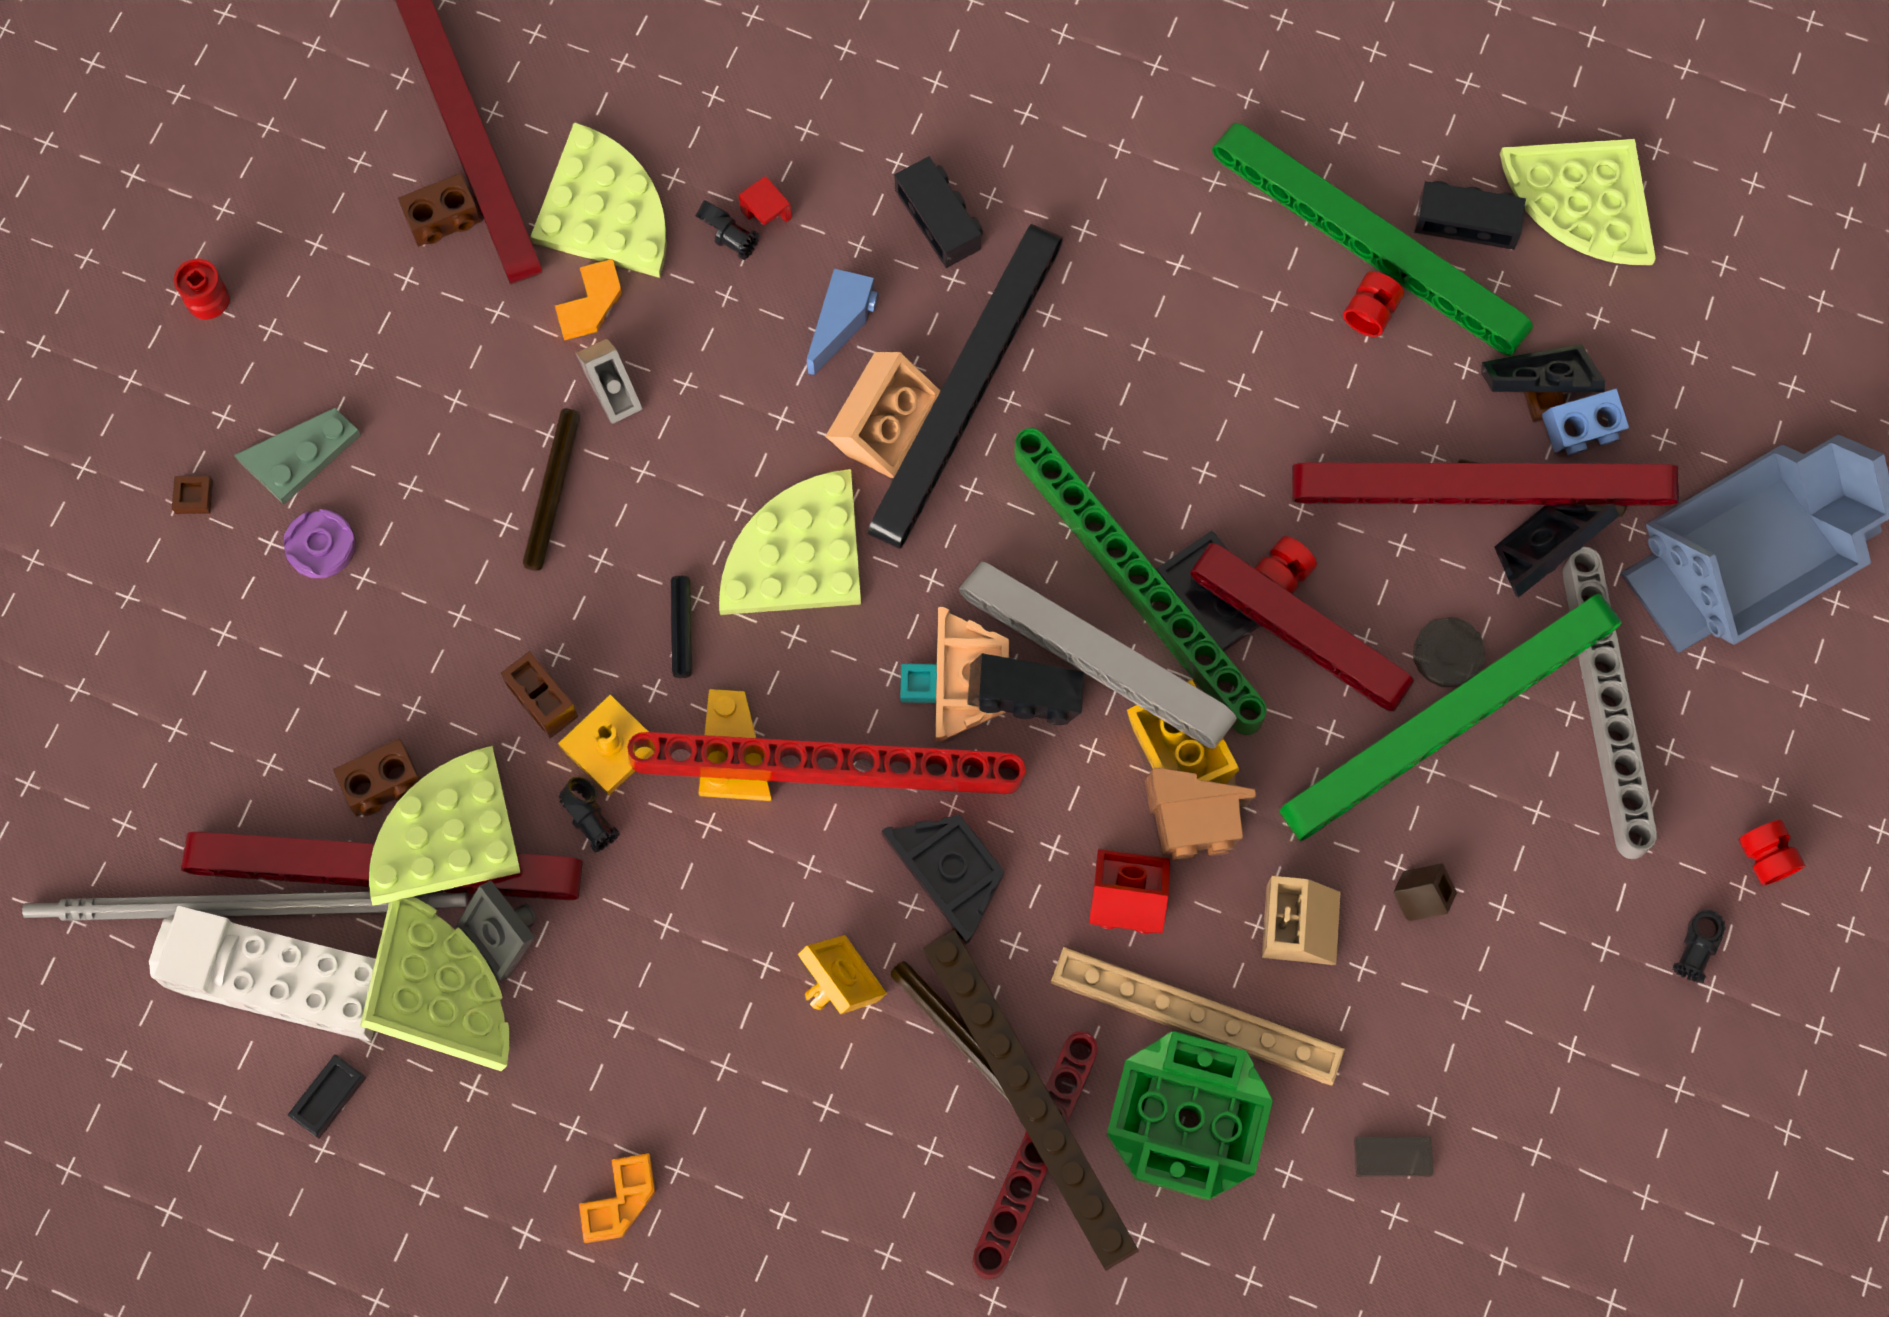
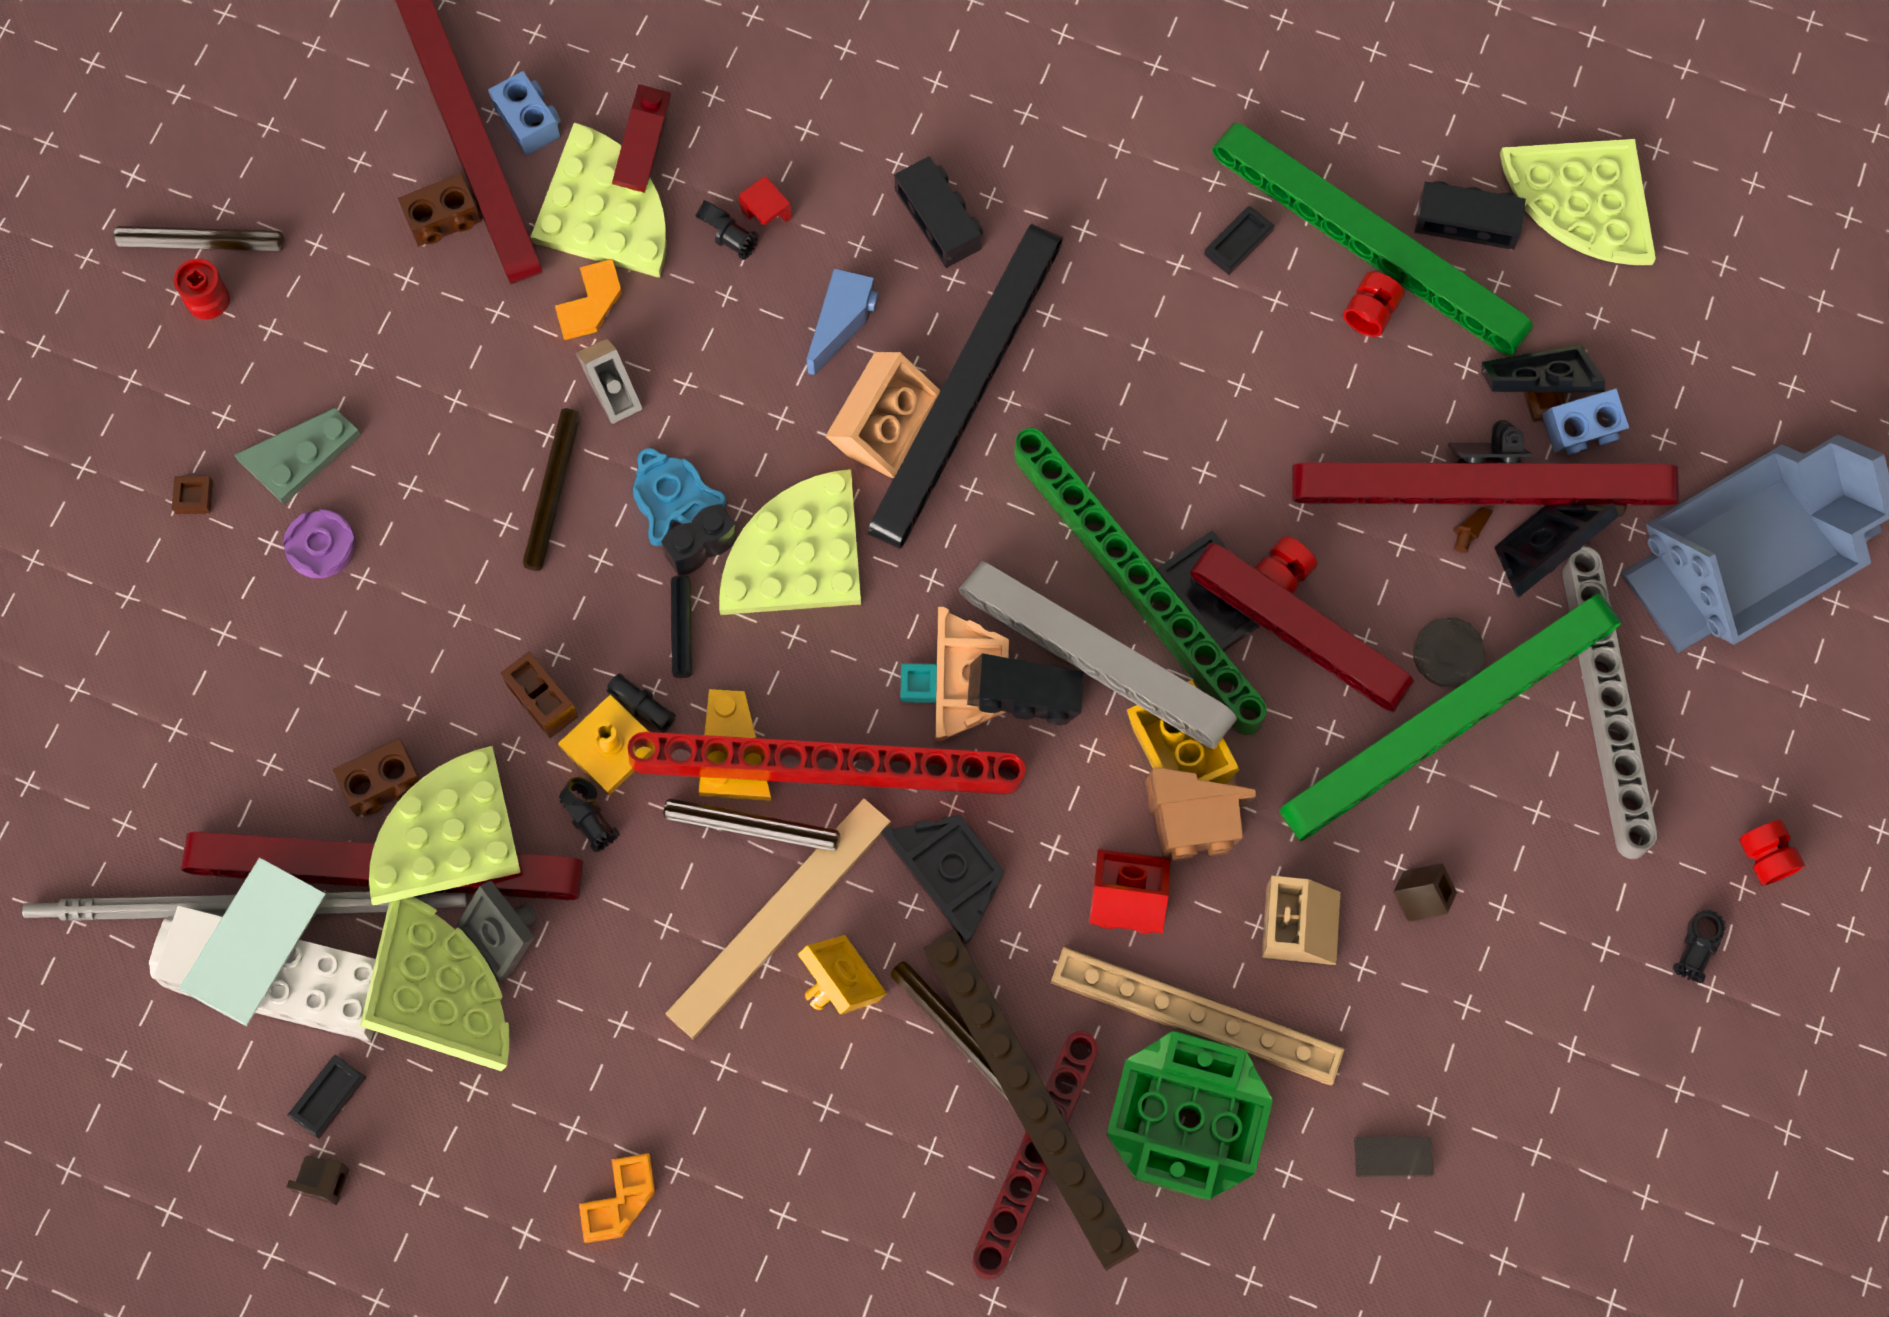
none -> dark brown axle [114,226,284,251]
none -> light aqua tile [179,857,326,1027]
none -> dark brown panel [286,1156,349,1205]
none -> medium blue brick [488,71,561,156]
none -> black pin [606,673,676,733]
none -> dark red slope [612,84,671,193]
none -> dark azure tile [632,448,727,546]
none -> black brick [661,504,737,576]
none -> axle [663,799,840,851]
none -> tan tile [665,798,891,1040]
none -> black tile [1204,205,1275,275]
none -> black hinge [1448,420,1532,463]
none -> reddish brown bar [1453,507,1493,553]

